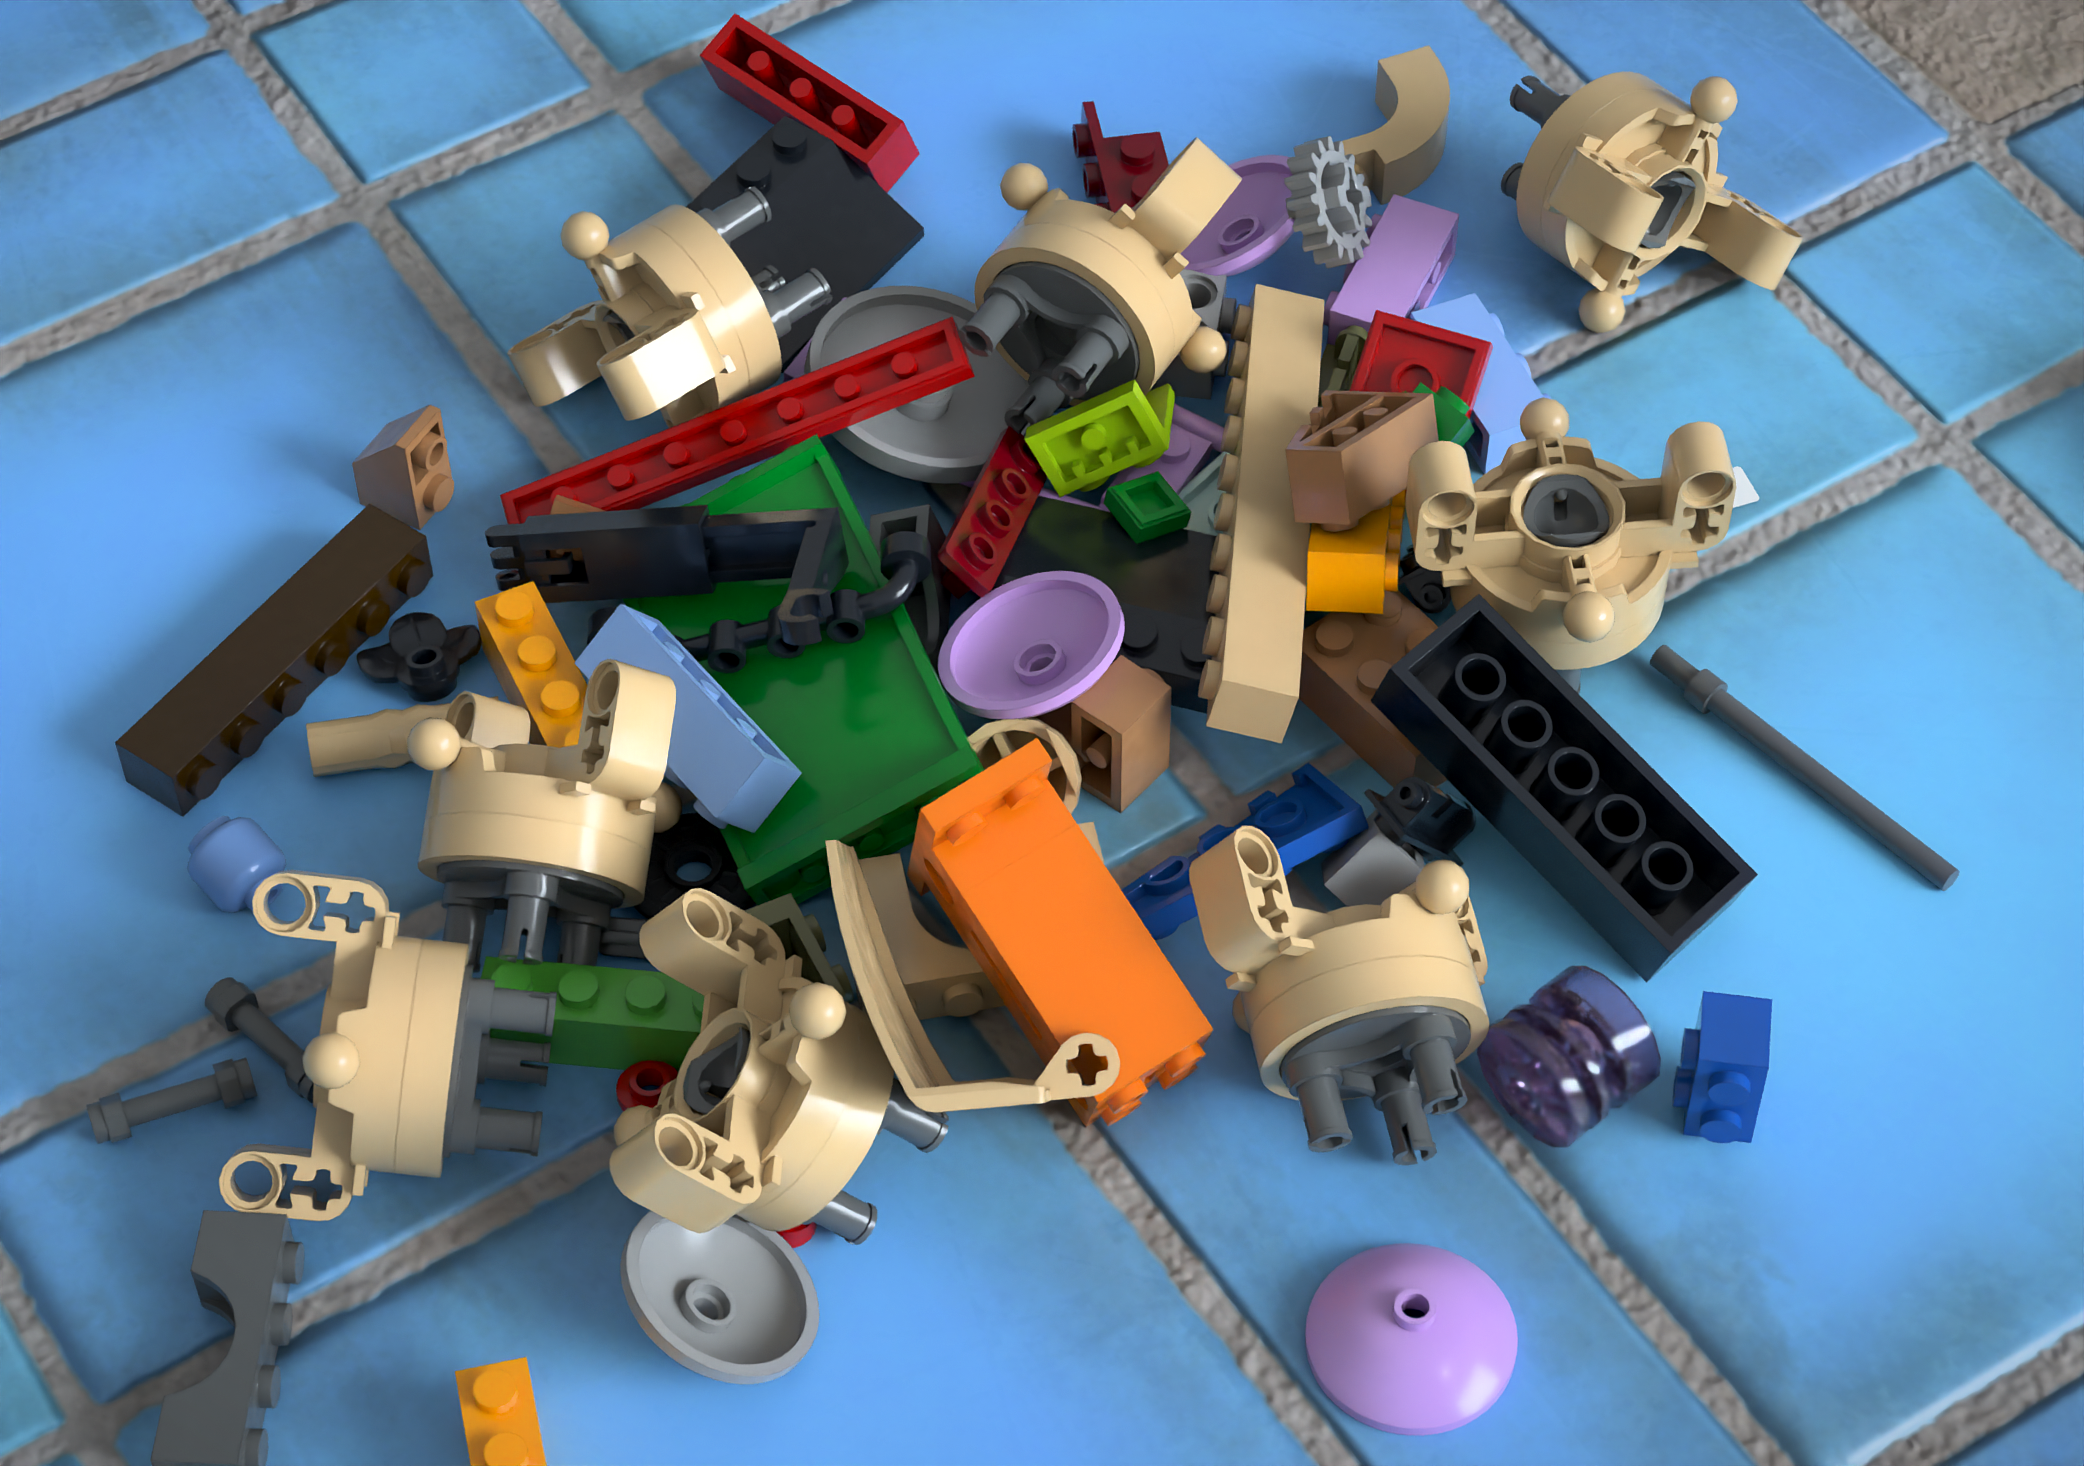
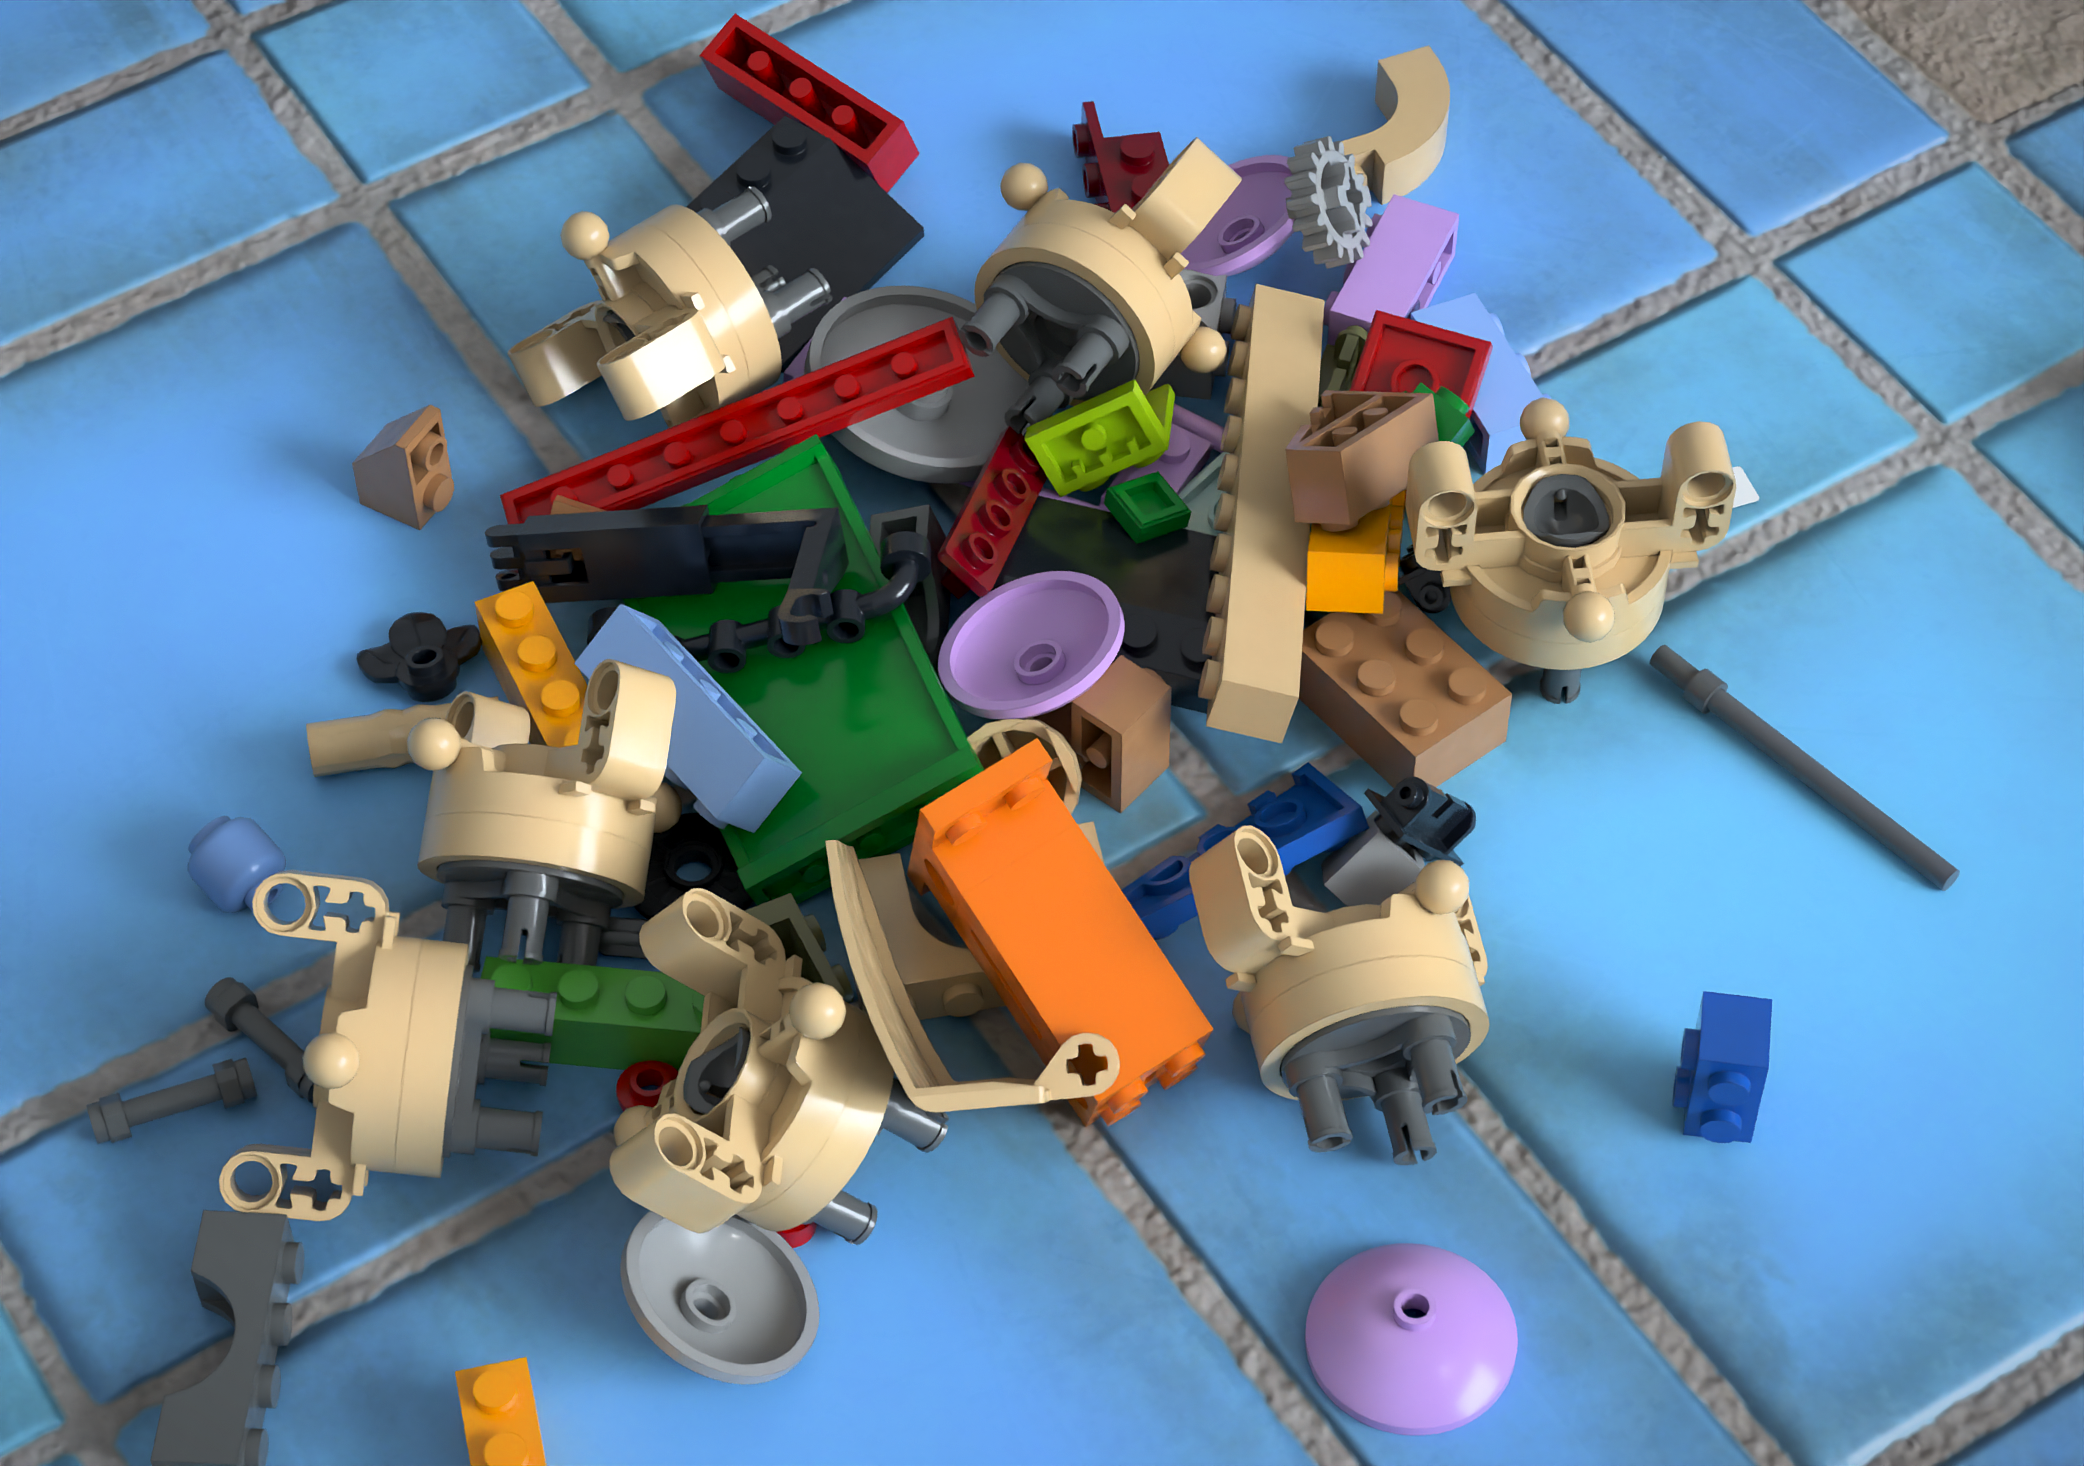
dark brown brick [115,504,433,817] -> none
black brick [1371,594,1758,983] -> none
clear purple wheel [1477,966,1661,1148] -> none
tan piece [1501,72,1804,333] -> none

